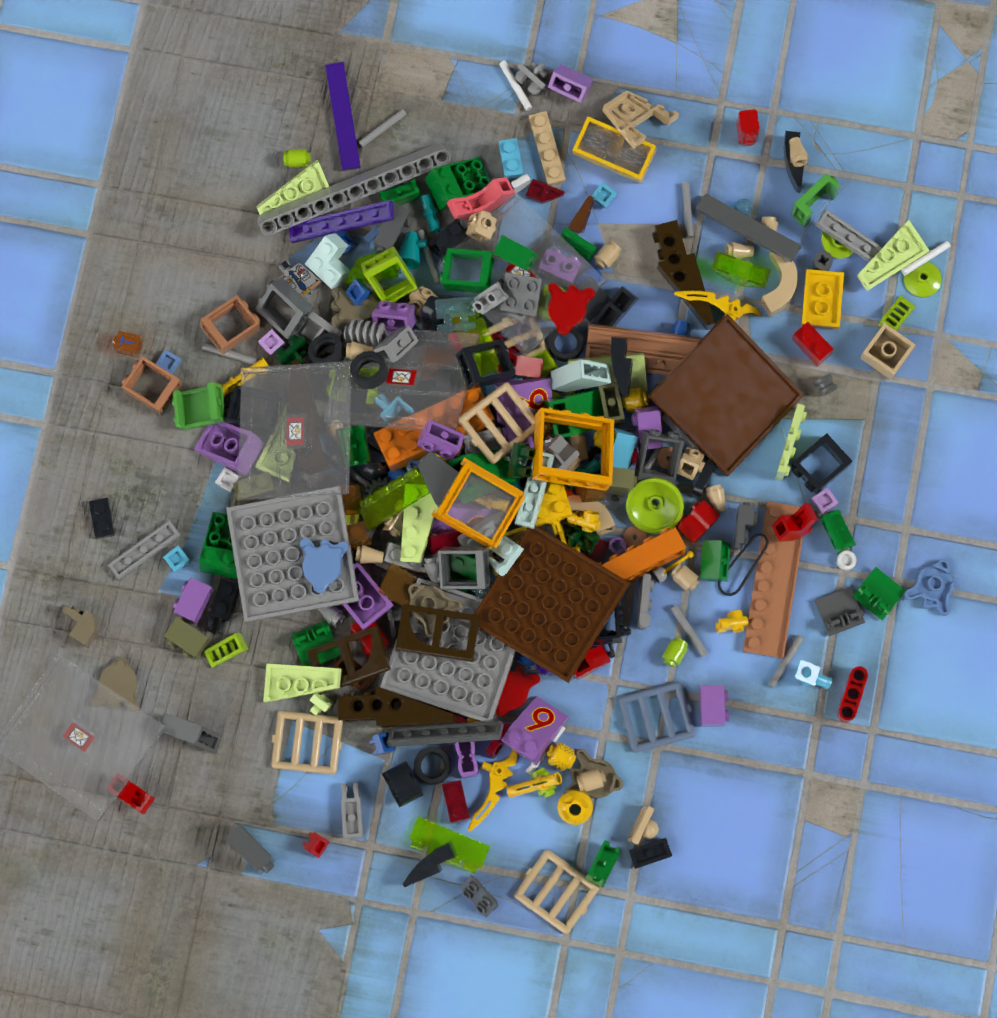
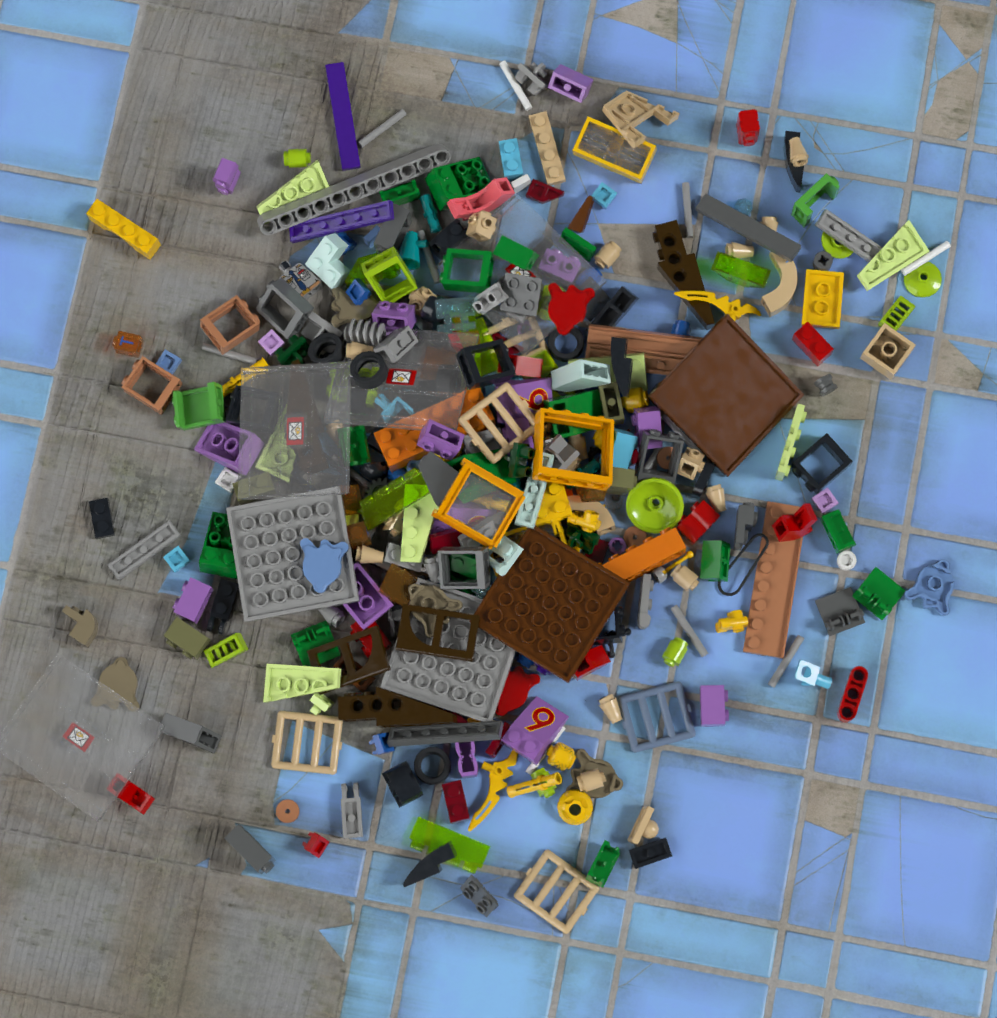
none -> yellow arch [86,199,161,260]
none -> medium lavender brick [213,158,241,195]
none -> nougat wheel [276,799,300,823]
none -> tan cone [598,694,622,724]

